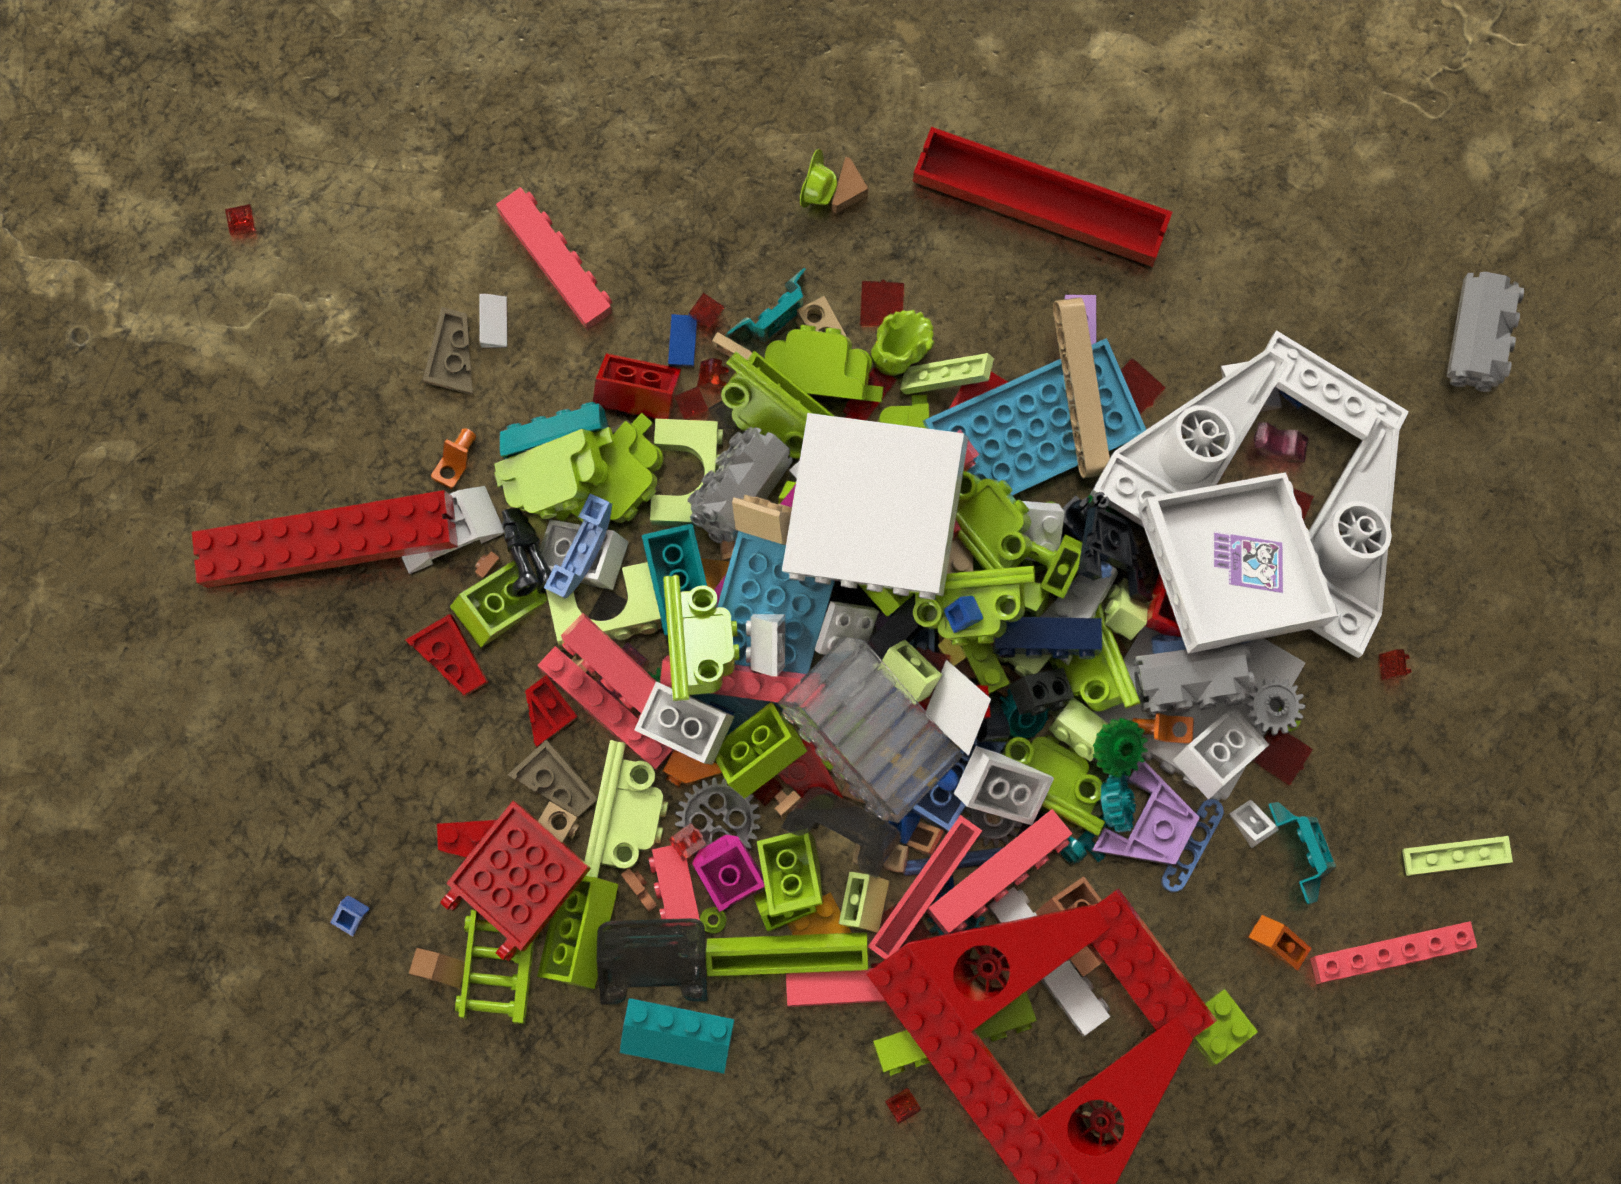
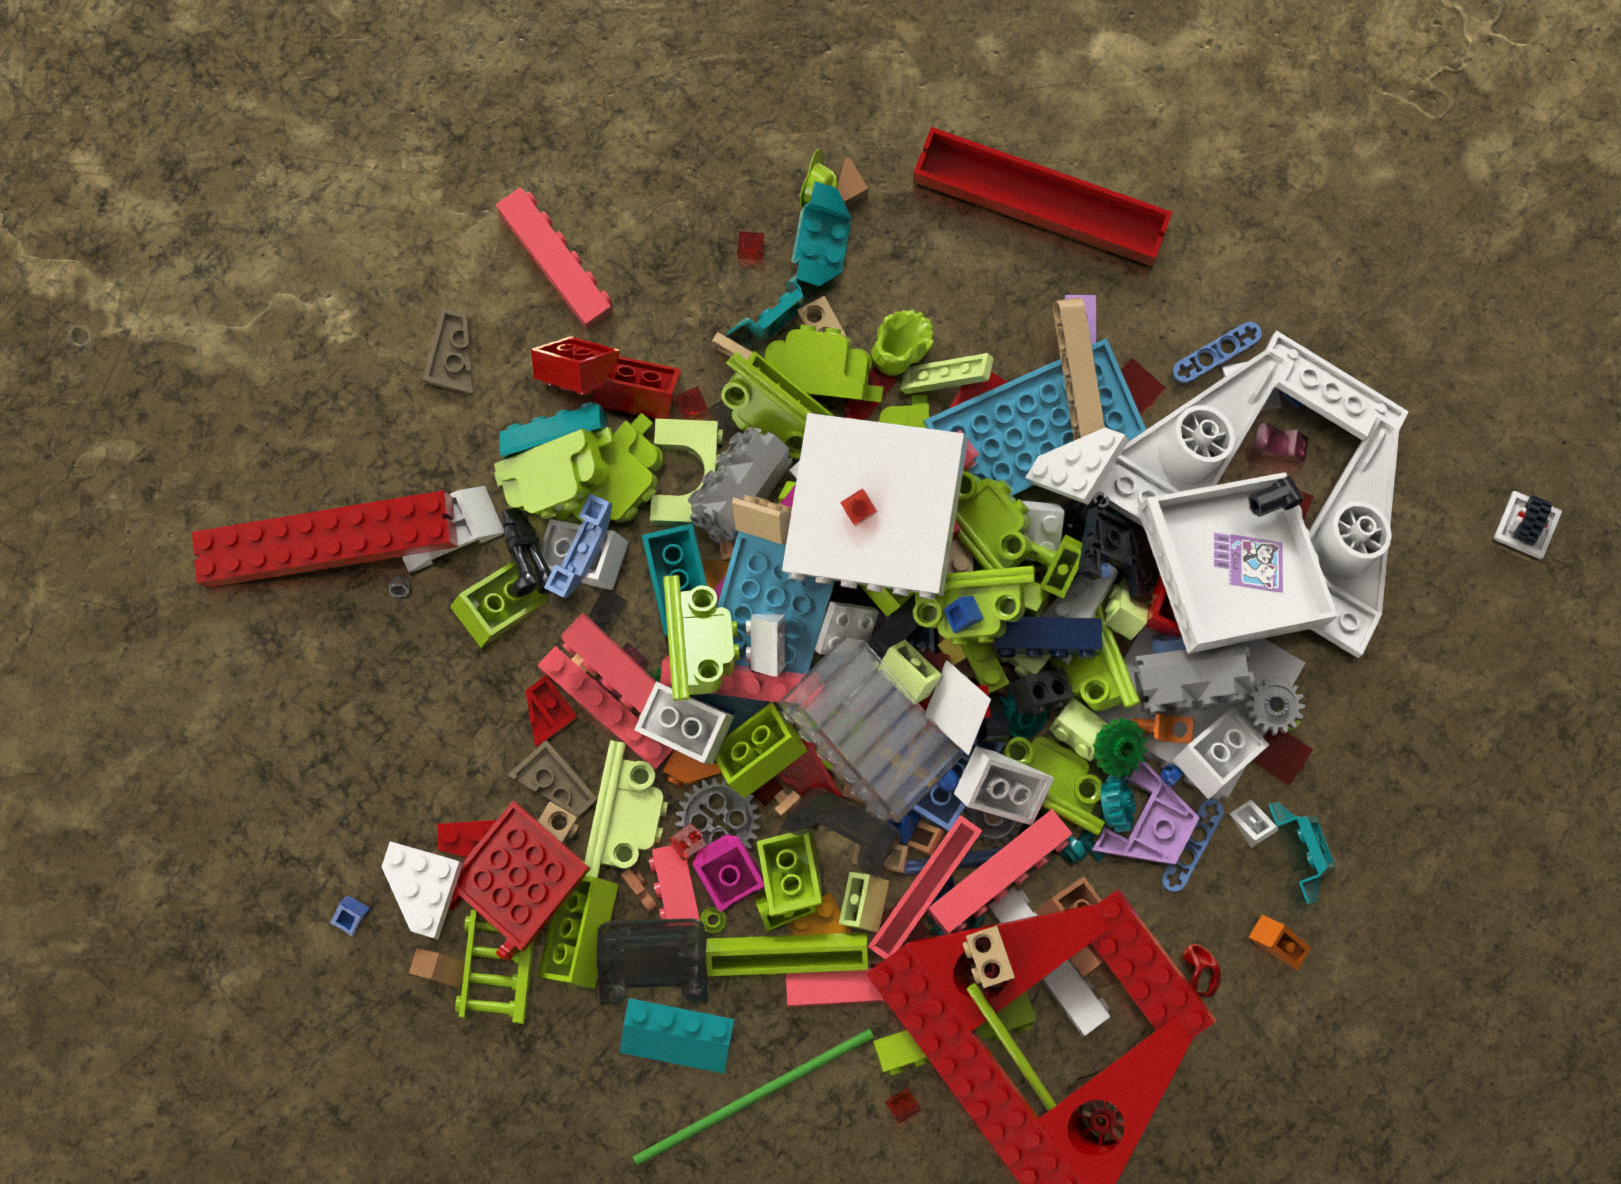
clear red tile [225,204,256,236] -> none
red wing [405,614,489,696] -> none
orange bracket [431,428,476,489] -> none
nougat plate [475,552,502,580] -> none
white slope [480,294,507,348] -> none
yellowish green arch [546,562,662,651] -> none
blue tile [668,314,697,368] -> none
clear red tile [689,293,725,329] -> none
clear red tile [697,358,729,389] -> none
clear red piece [860,279,904,327] -> none
lime brick [1193,989,1258,1066] -> none
coral brick [1310,921,1477,985] -> none
clear red tile [1379,649,1412,680] -> none
yellowish green plate [1402,836,1513,876] -> none
light grey brick [1446,272,1524,392] -> none
none -> white plate [382,842,463,940]
none -> light grey hinge [388,575,410,597]
none -> red slope [531,336,620,395]
none -> bright green piece [633,1028,874,1166]
none -> clear red plate [737,231,765,260]
none -> teal piece [791,181,851,286]
none -> clear red plate [840,488,878,526]
none -> tan brick [962,926,1015,988]
none -> lime piece [967,983,1056,1111]
none -> white plate [1025,428,1129,505]
none -> blue hinge [1161,764,1184,788]
none -> medium blue beam [1172,322,1262,385]
none -> red piece [1182,944,1221,997]
none -> black piece [1248,476,1304,517]
none -> white plate [1493,491,1562,559]

